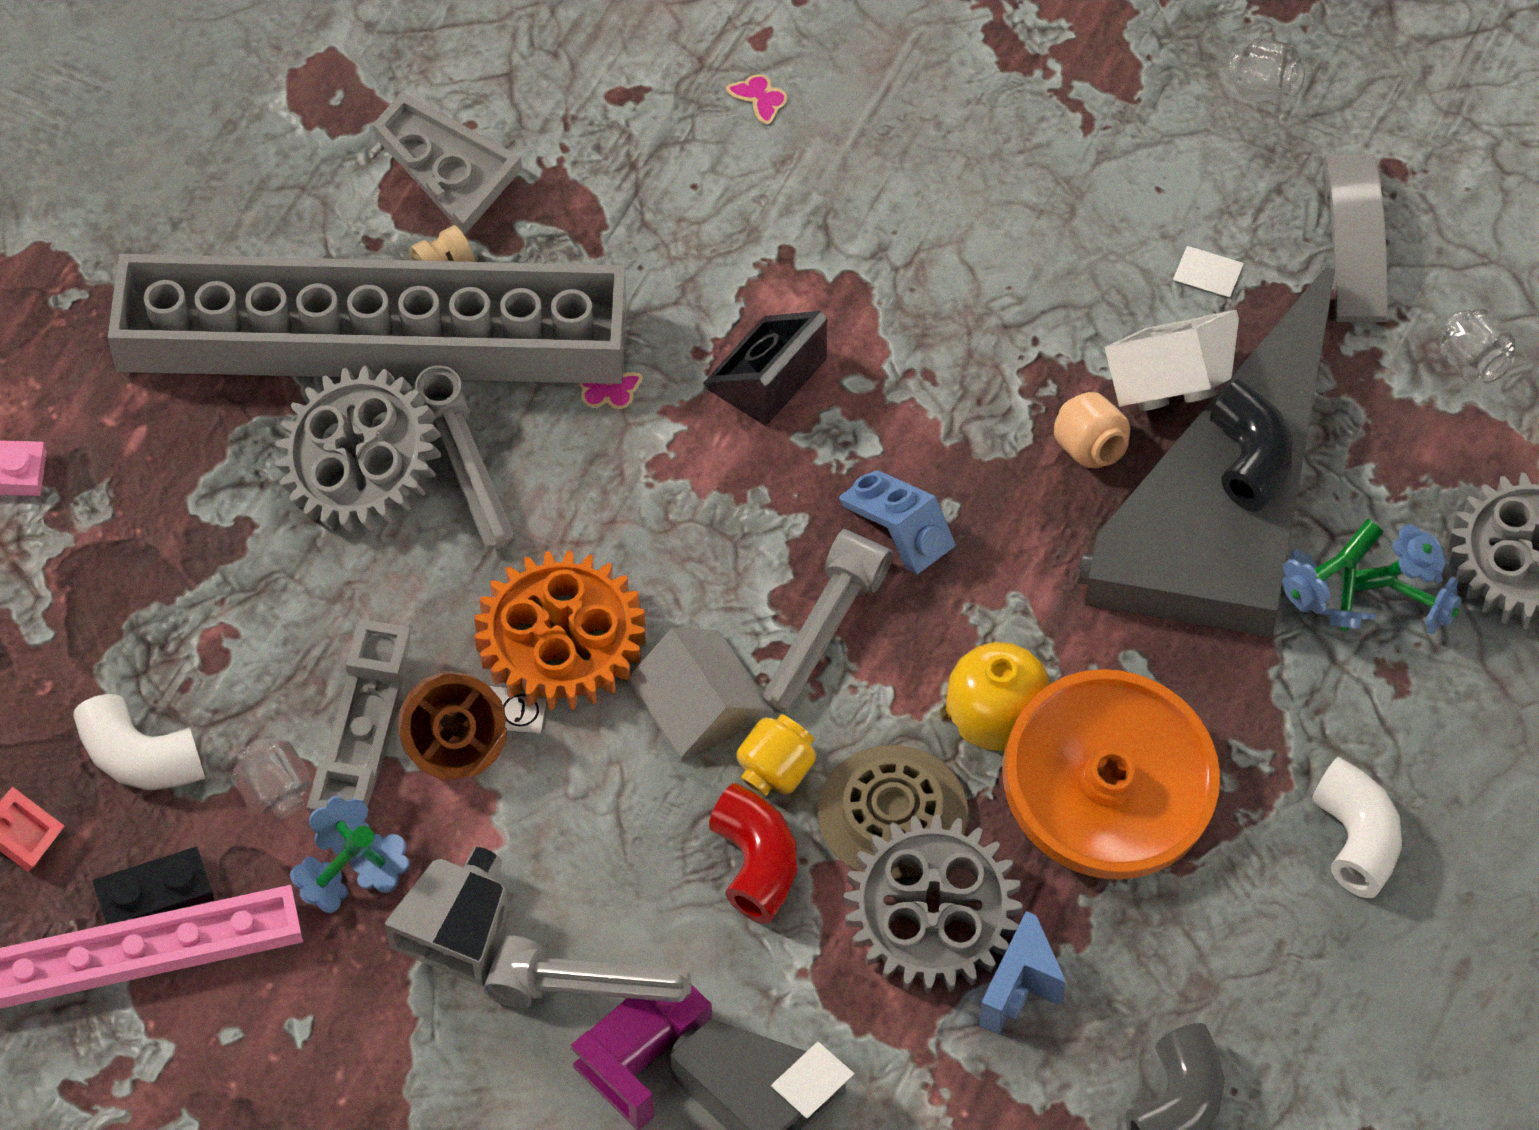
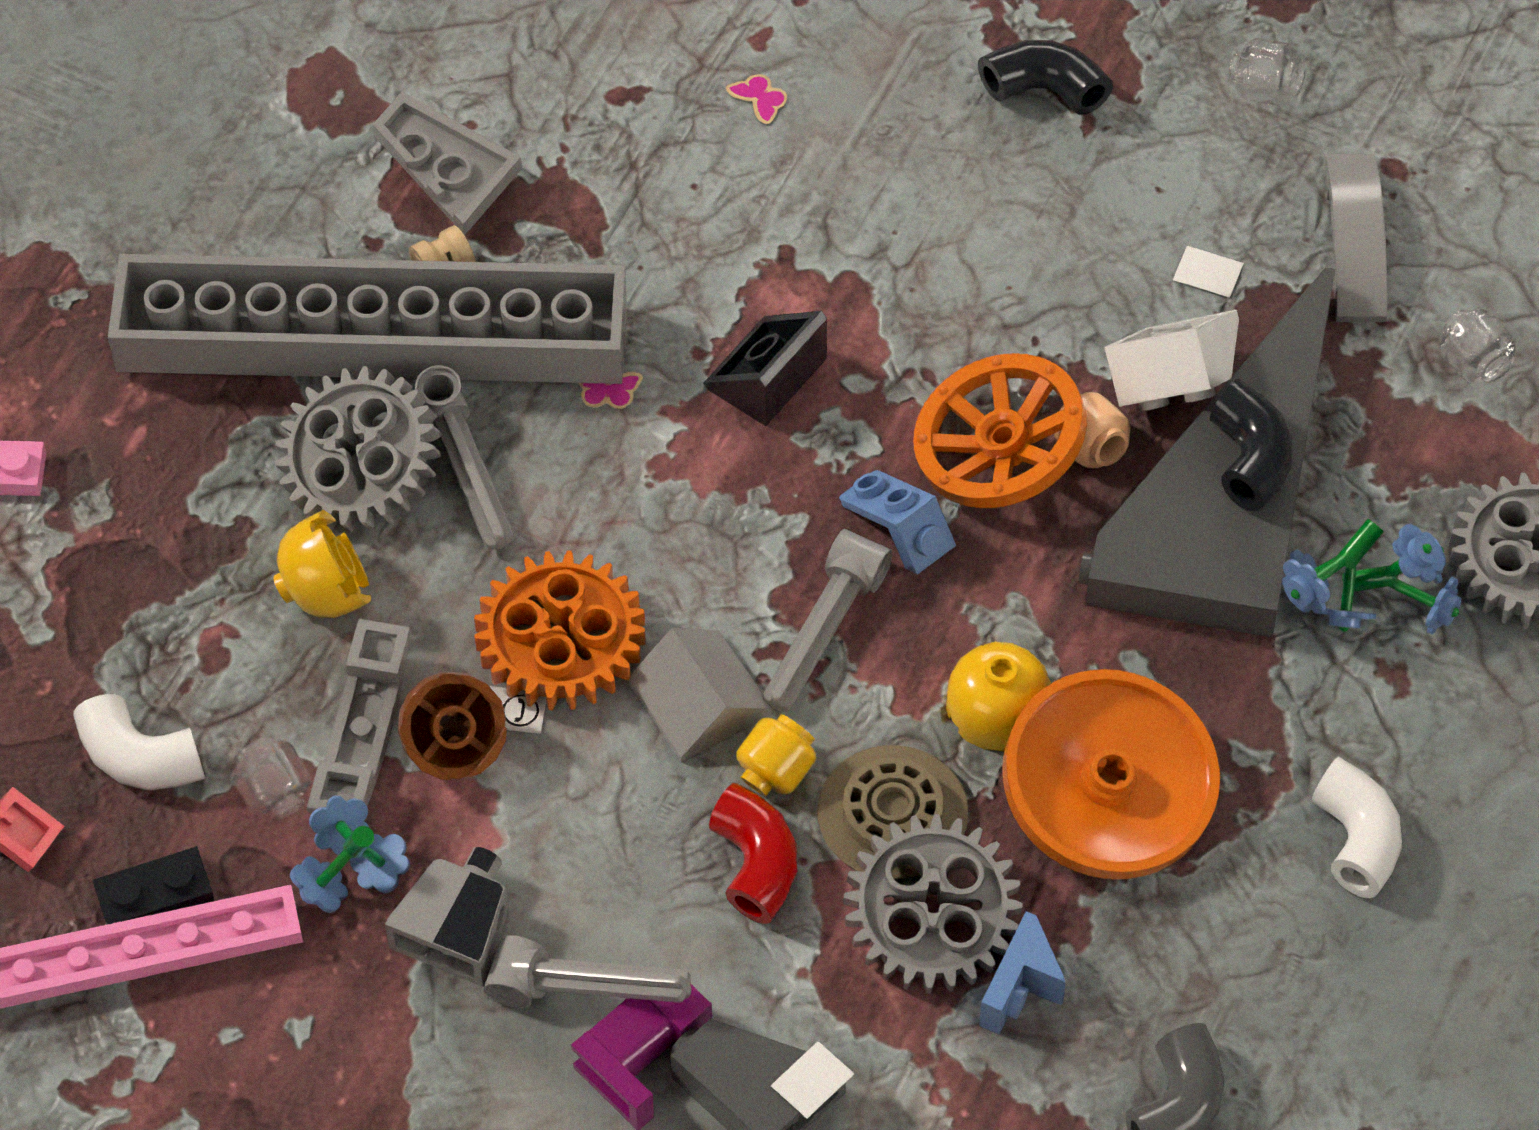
none -> yellow cylinder [273,510,371,618]
none -> orange wheel [913,353,1087,508]
none -> black cylinder [978,40,1113,115]

